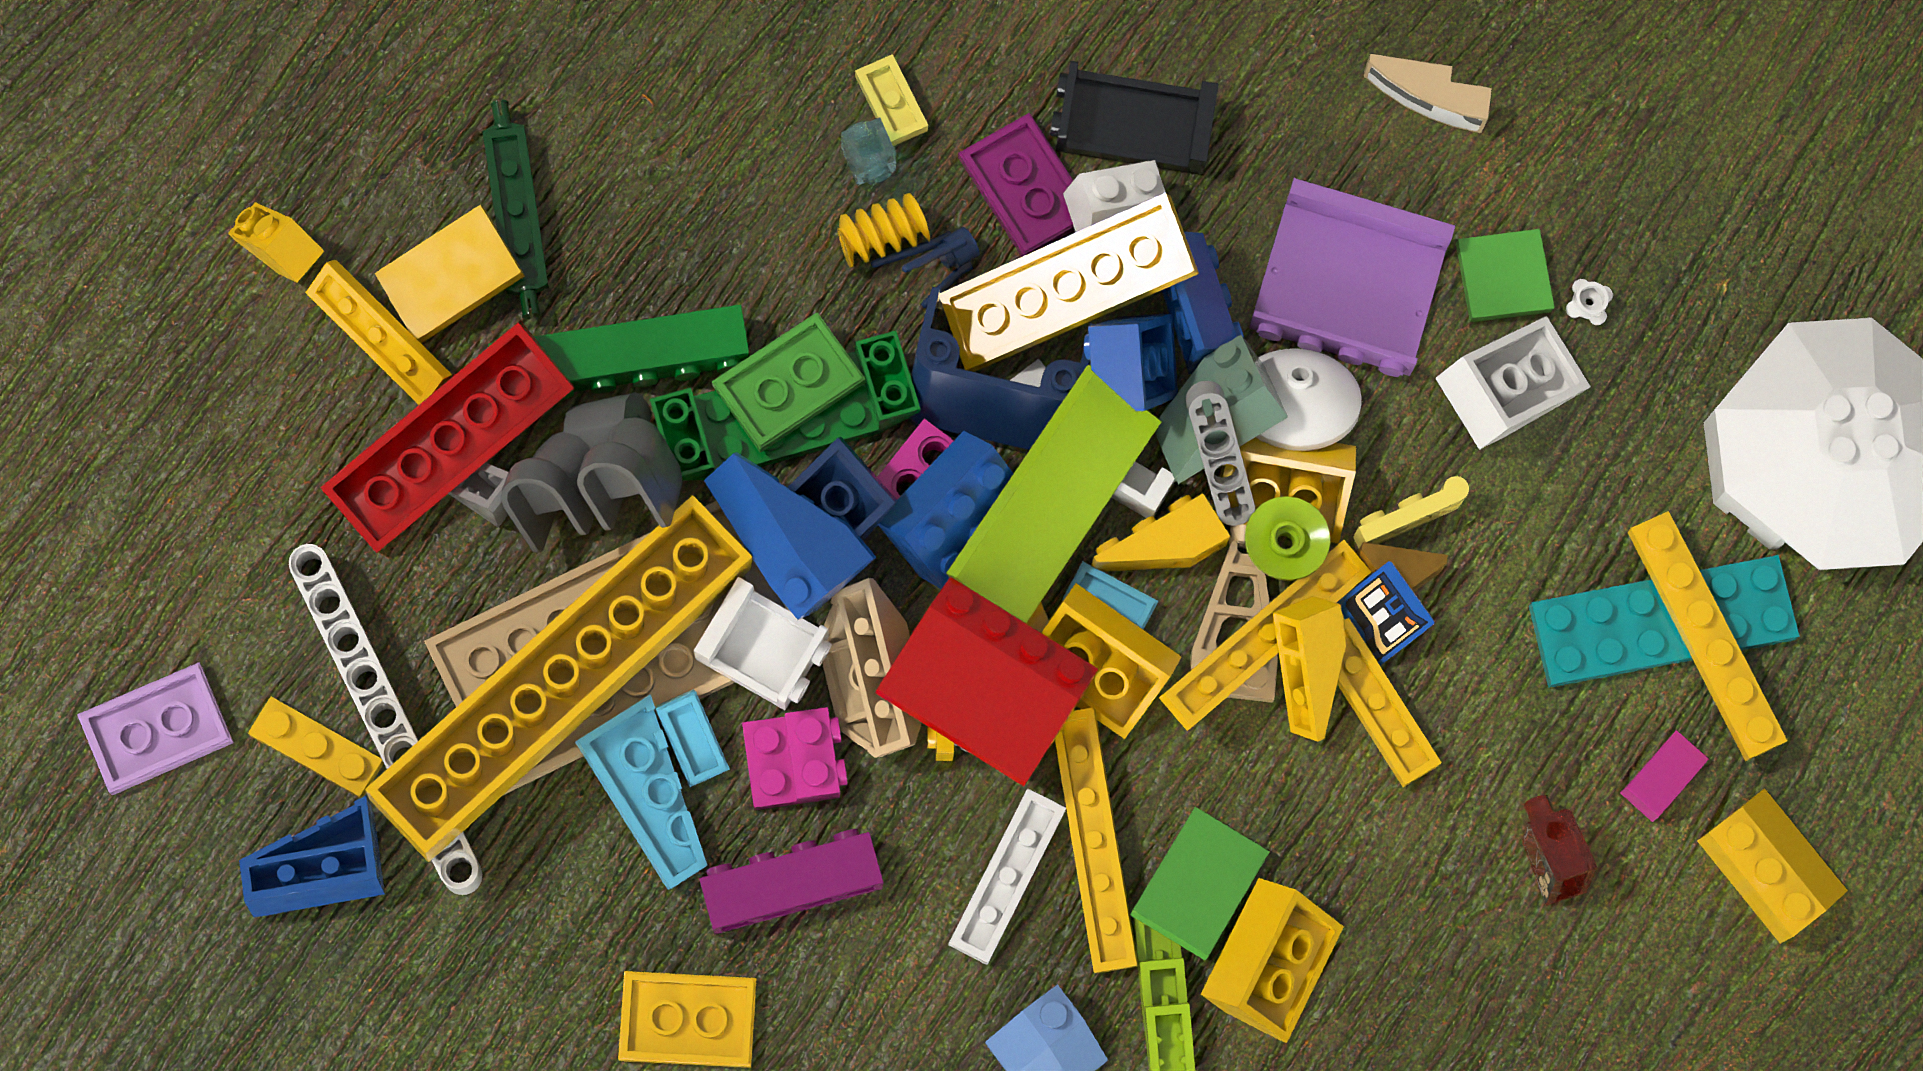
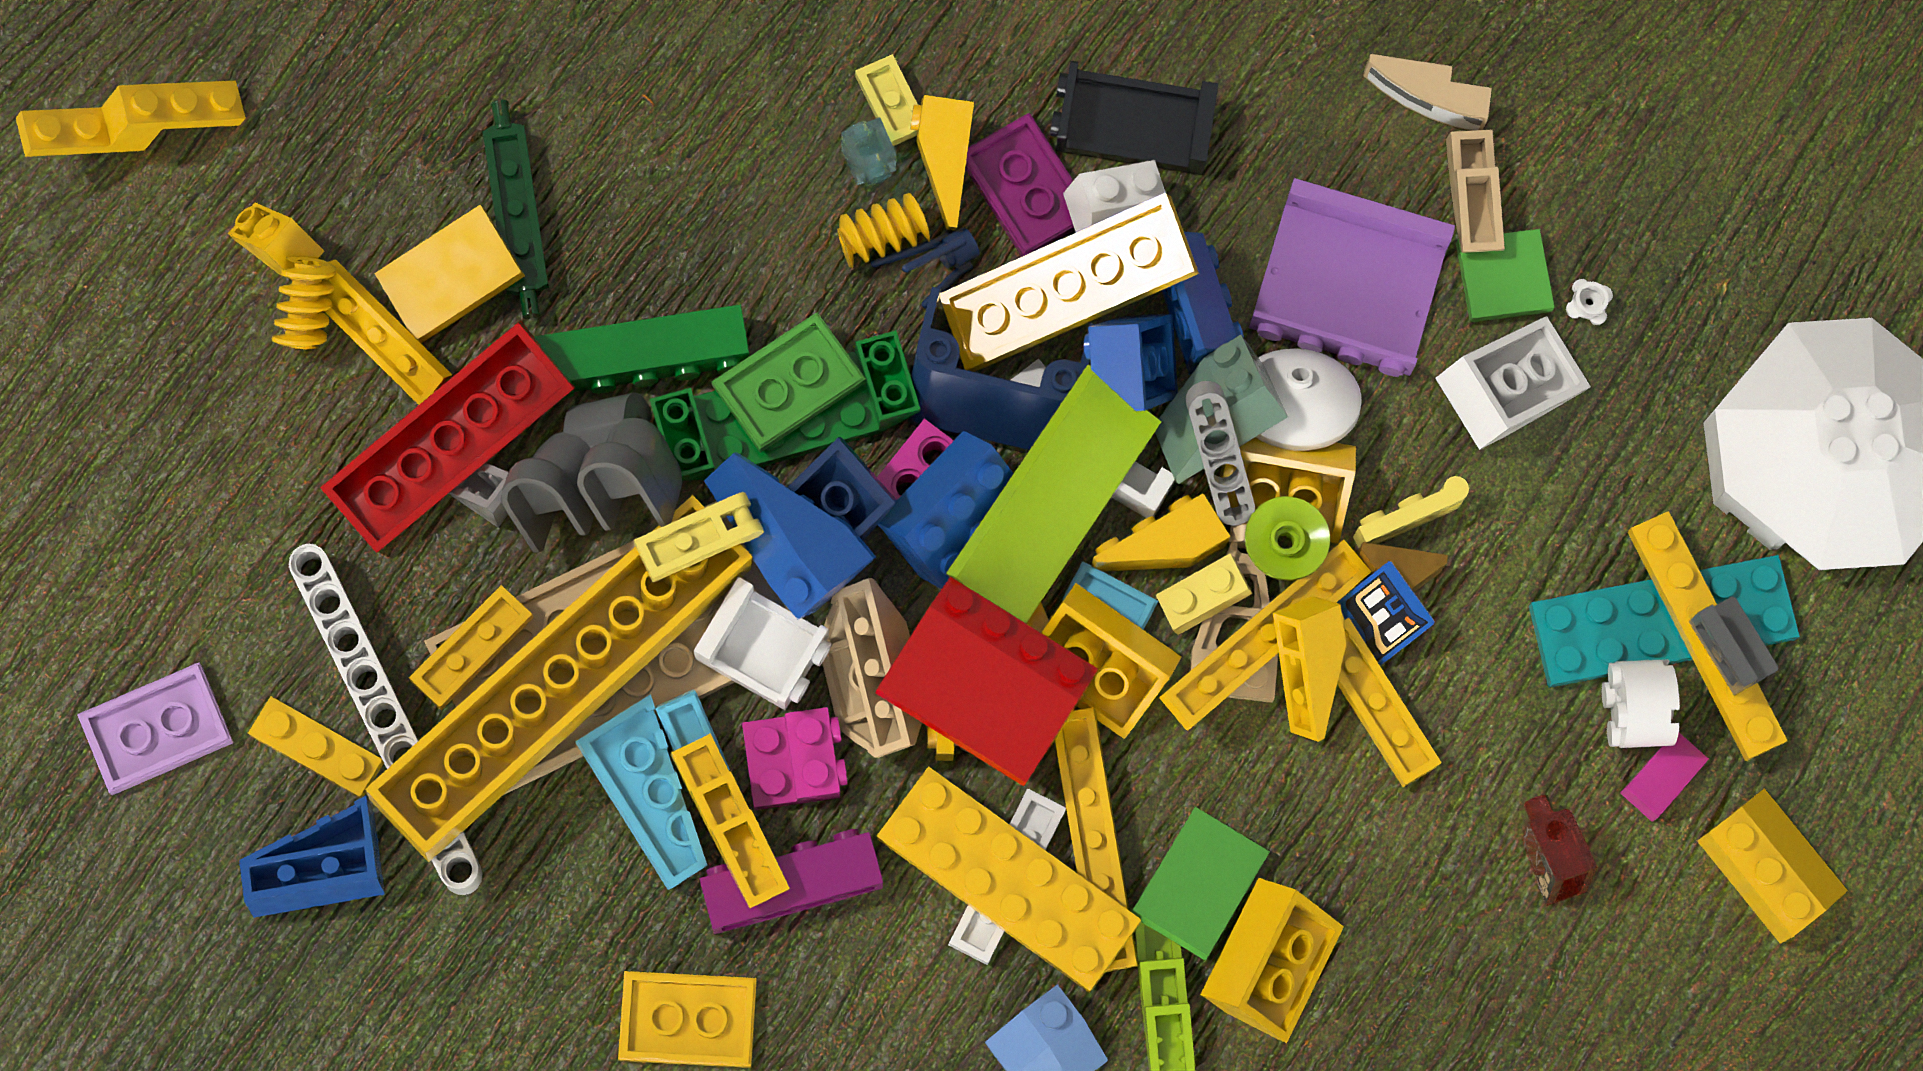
none -> yellow bracket [16,80,246,157]
none -> yellow piece [272,256,336,349]
none -> yellow plate [409,585,534,711]
none -> light yellow plate [634,492,764,582]
none -> yellow slope [671,733,790,909]
none -> yellow plate [877,766,1141,993]
none -> yellow slope [910,95,974,231]
none -> light yellow plate [1156,554,1253,635]
none -> tan slope [1446,130,1505,253]
none -> white brick [1602,659,1680,748]
none -> dark grey panel [1689,597,1778,696]

